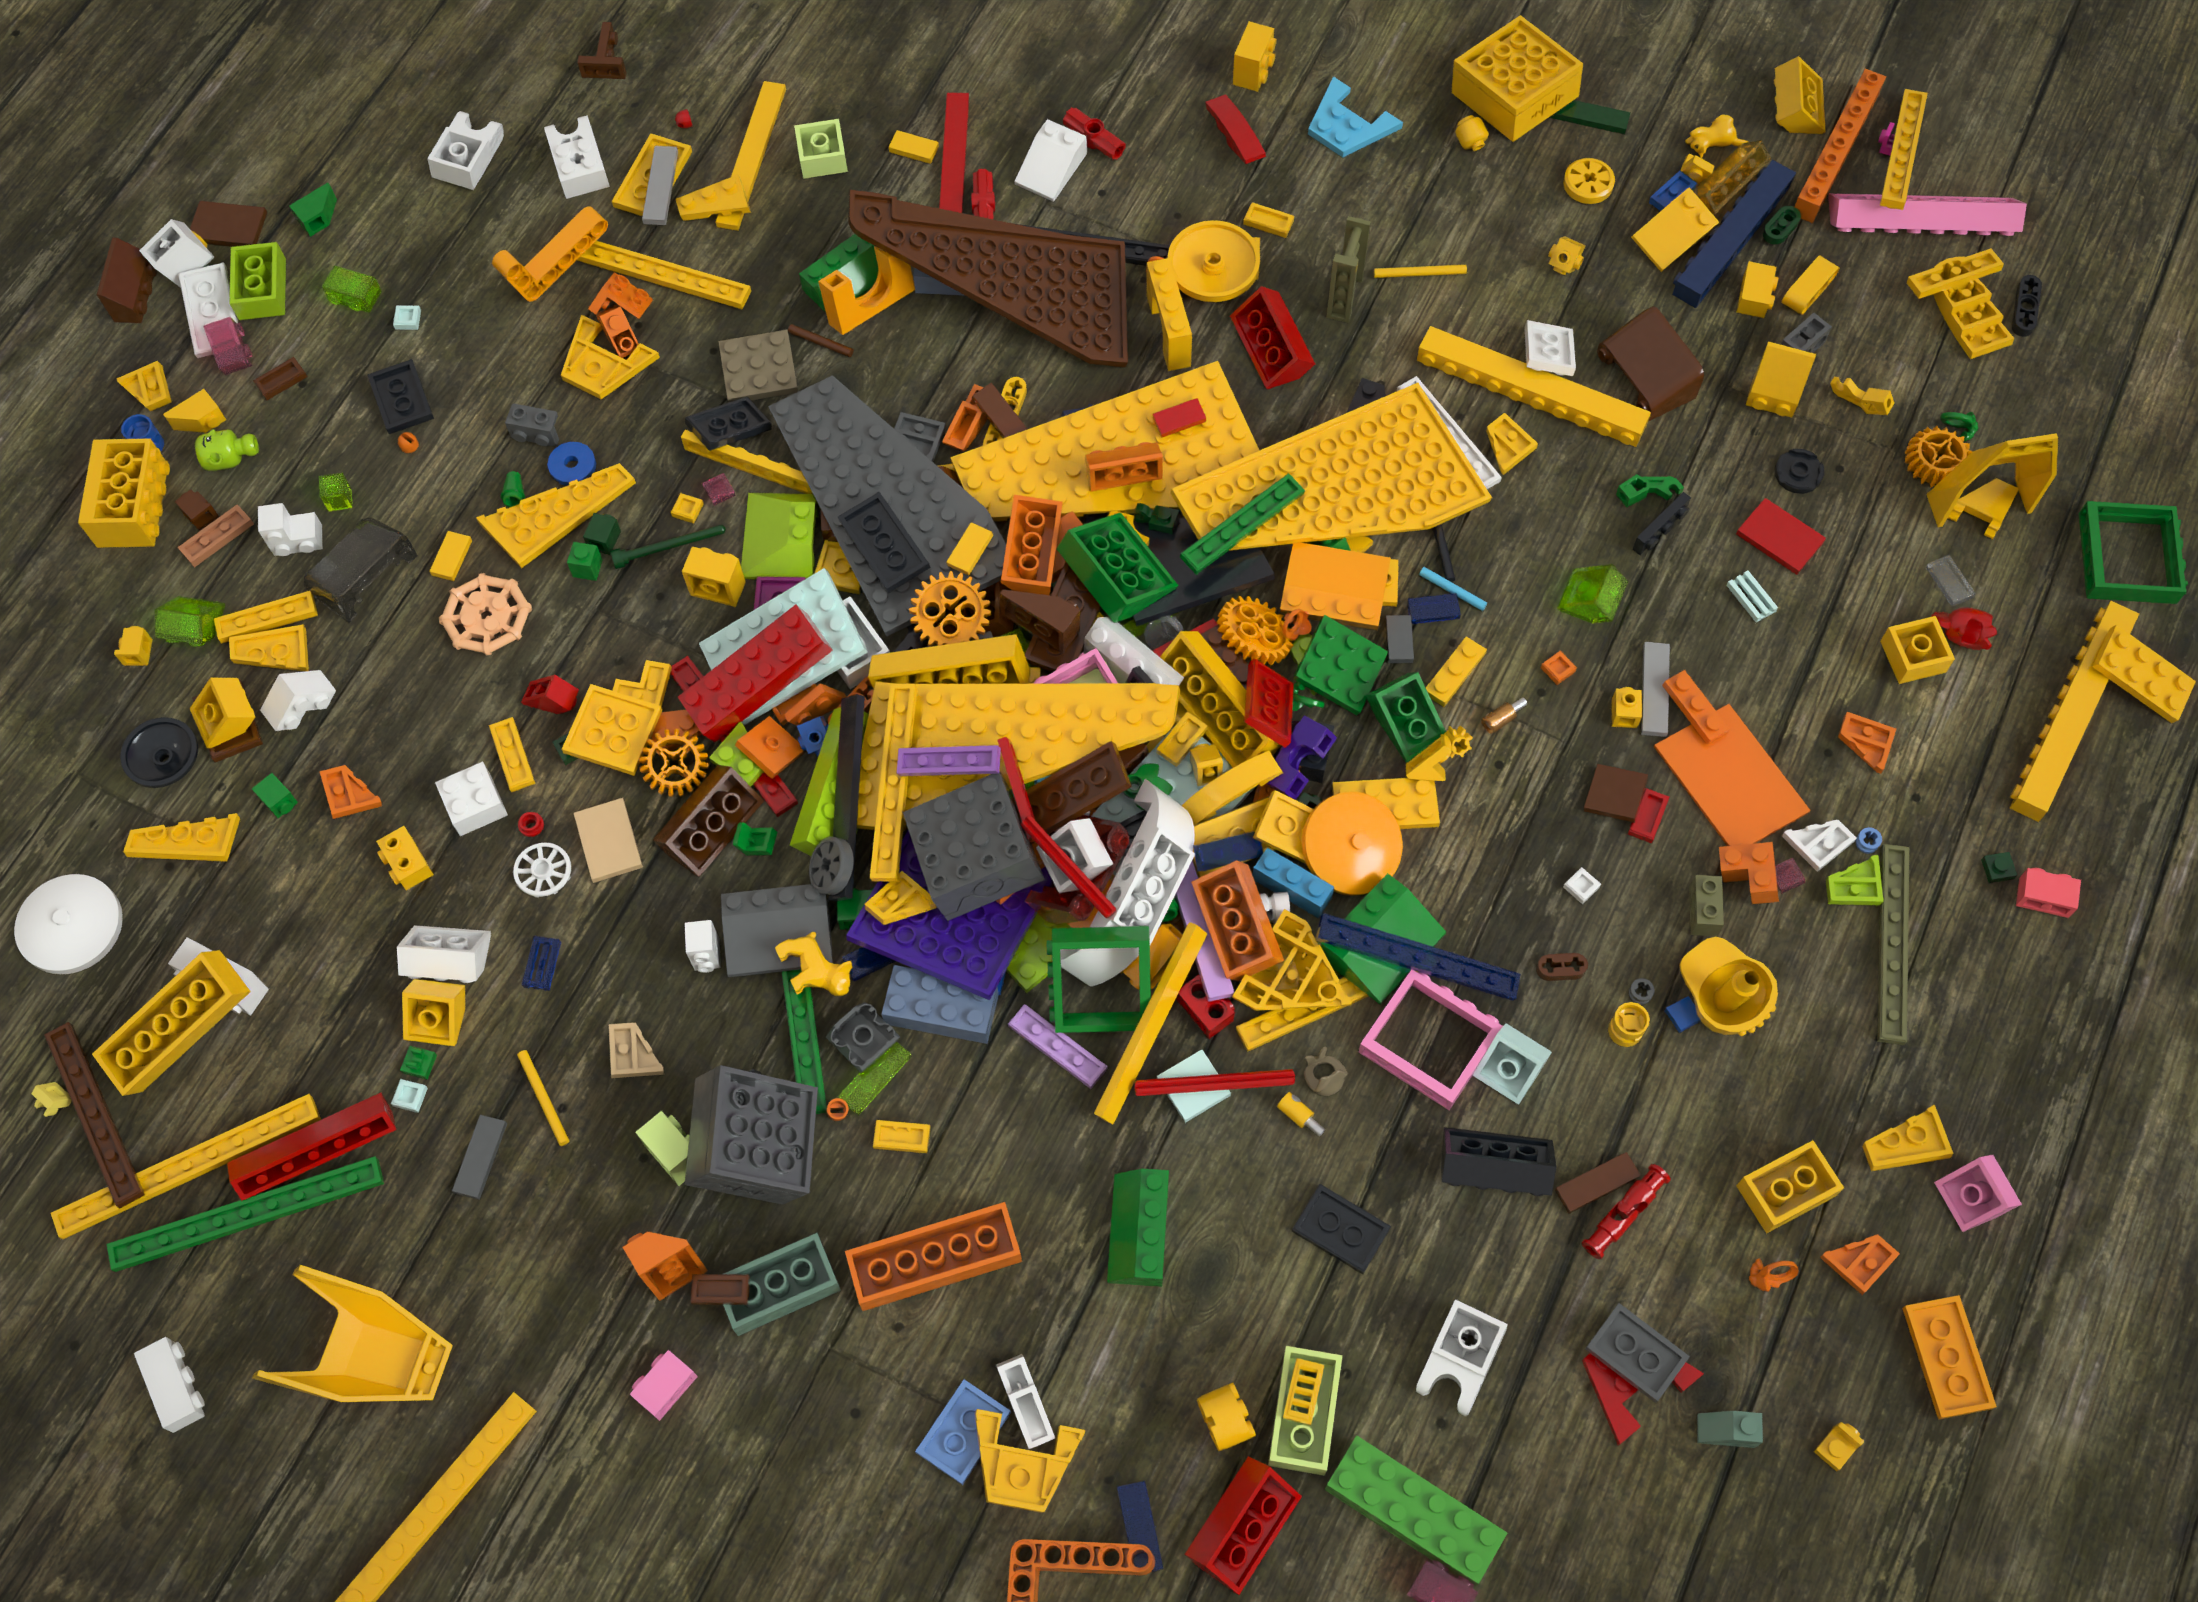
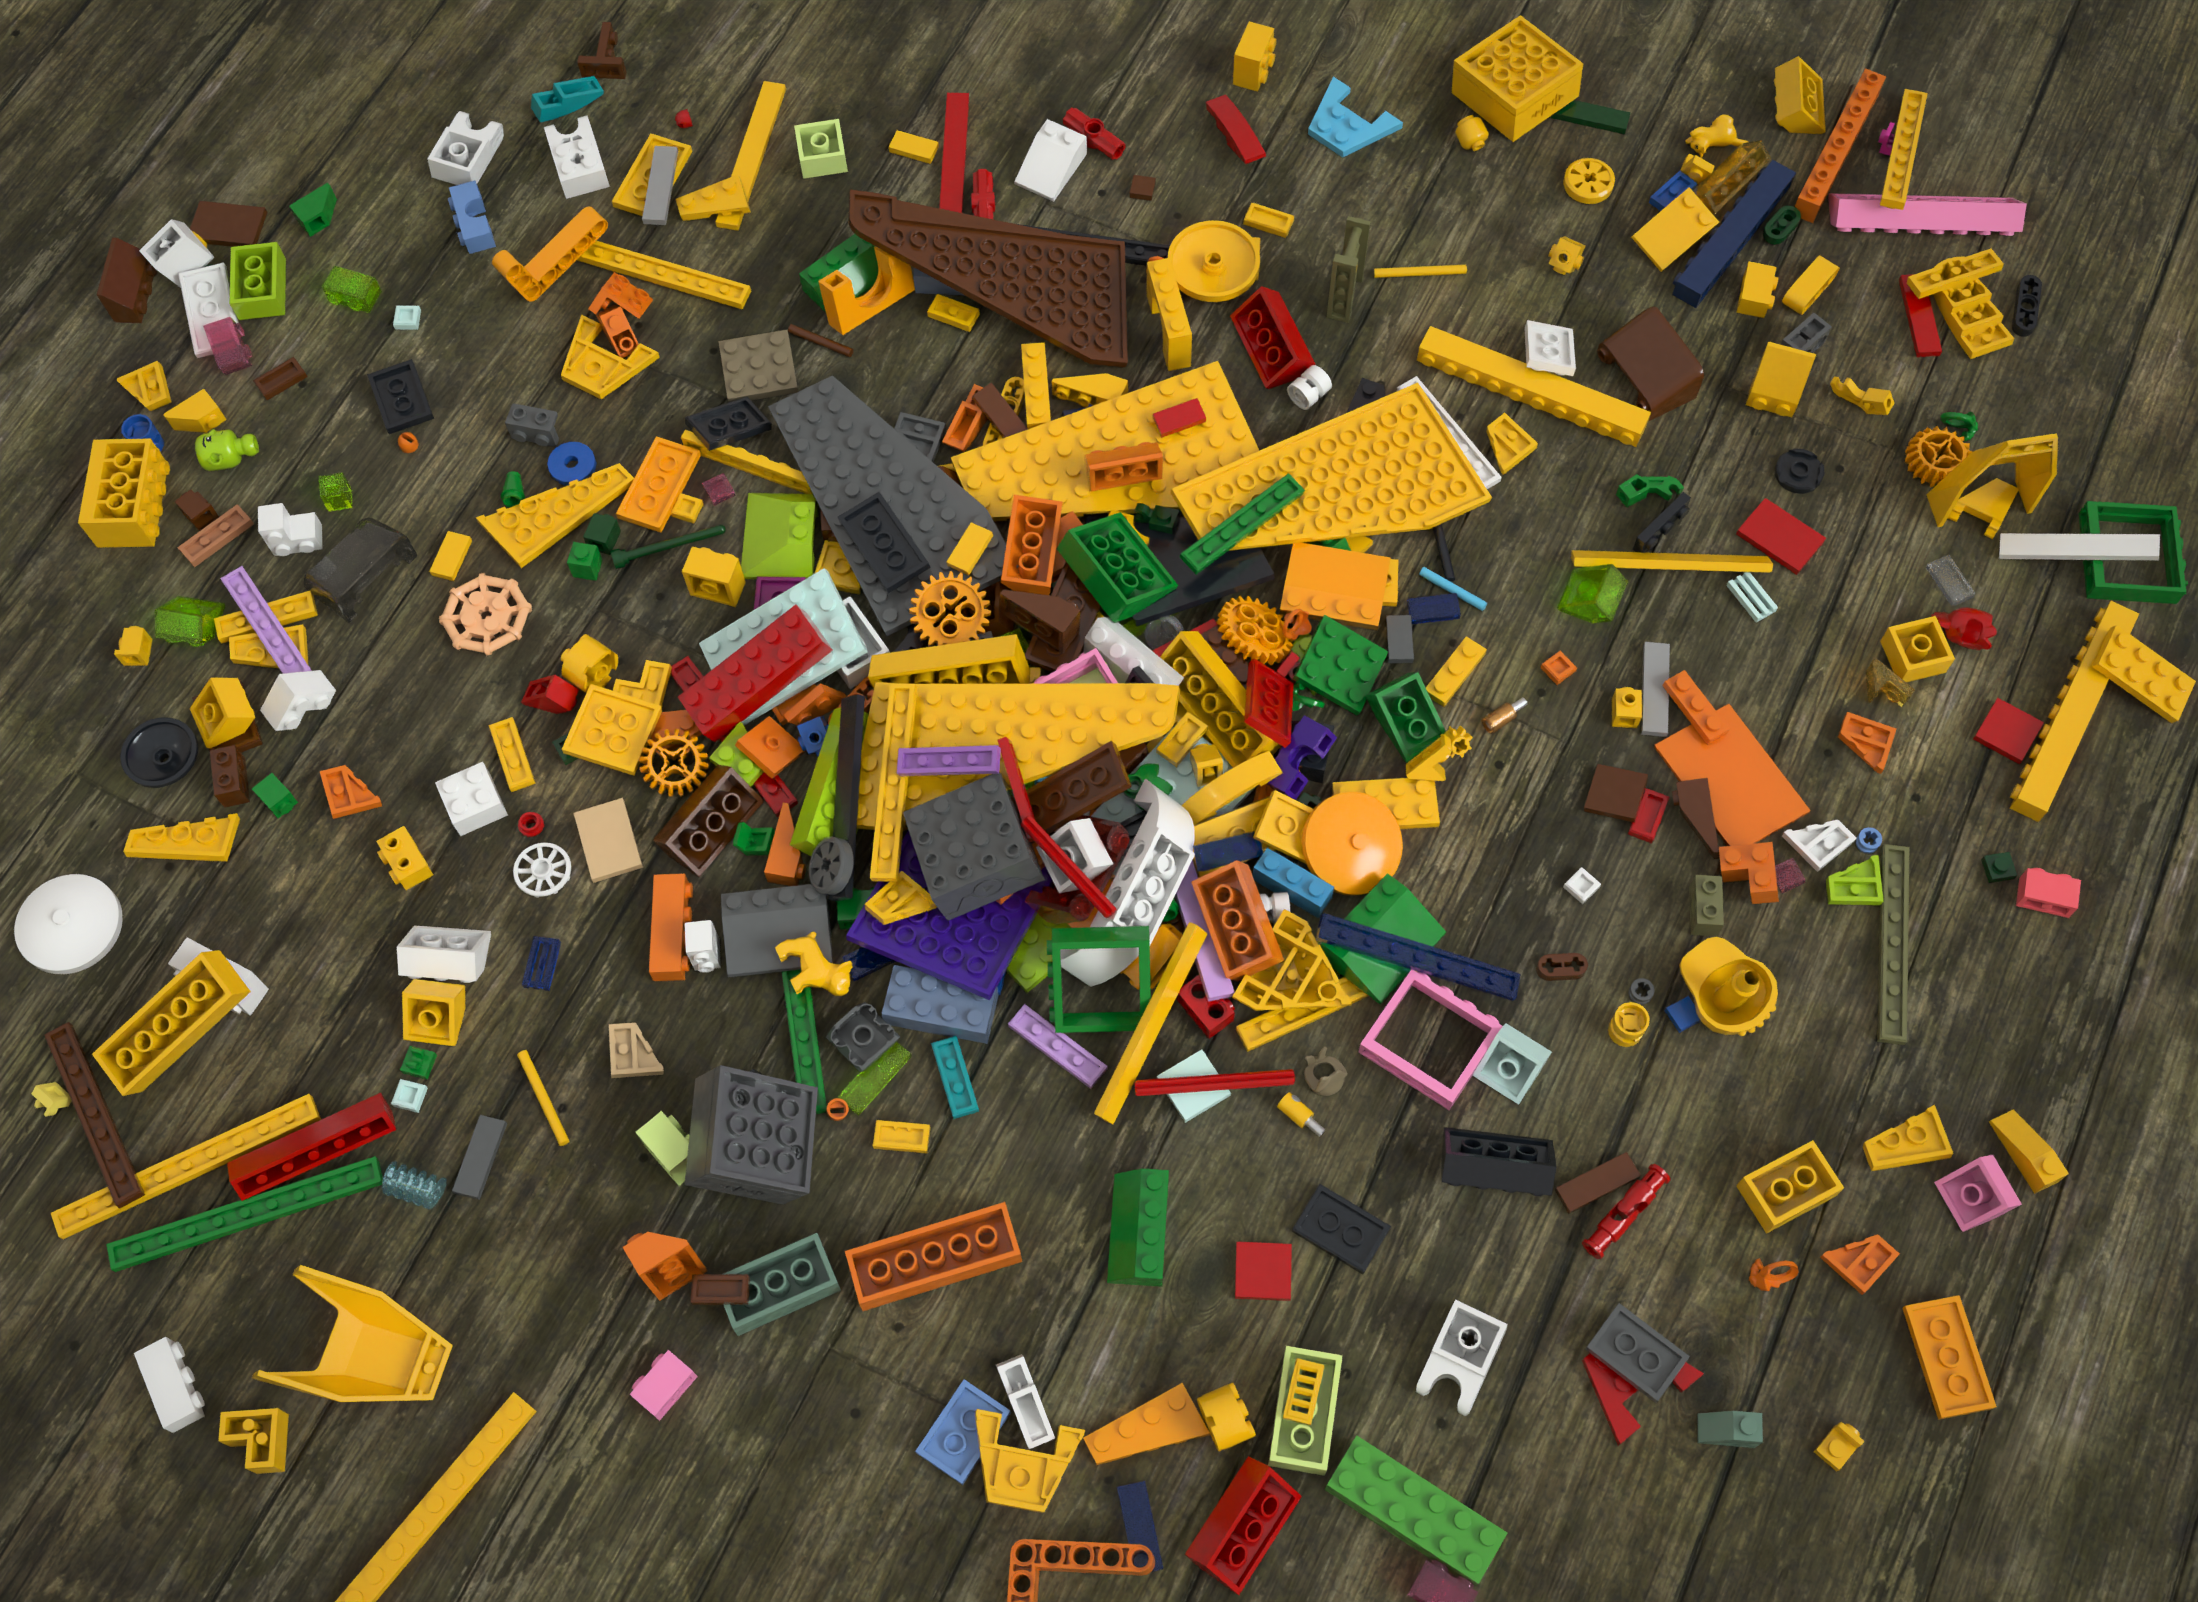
none -> reddish brown brick [210,745,250,808]
none -> yellow brick [218,1408,289,1474]
none -> lavender tile [220,566,312,674]
none -> clear light blue piece [382,1161,447,1209]
none -> medium blue arch [448,180,496,254]
none -> teal slope [531,76,604,122]
none -> yellow brick [561,634,618,693]
none -> light orange plate [616,436,701,533]
none -> orange brick [649,874,693,981]
none -> orange slope [764,803,806,886]
none -> yellow plate [927,294,980,332]
none -> teal tile [931,1036,979,1119]
none -> yellow arch [1021,342,1051,429]
none -> yellow slope [1052,373,1128,407]
none -> light orange wing [1083,1383,1210,1465]
none -> reddish brown tile [1130,175,1156,201]
none -> red tile [1235,1242,1292,1301]
none -> red tile [1276,650,1300,681]
none -> white wheel [1287,365,1332,410]
none -> yellow tile [1571,550,1773,573]
none -> reddish brown slope [1672,778,1719,859]
none -> clear yellow slope [1865,658,1915,707]
none -> red tile [1899,274,1942,357]
none -> red tile [1973,698,2044,764]
none -> yellow slope [1989,1109,2069,1194]
none -> white tile [1999,533,2160,561]

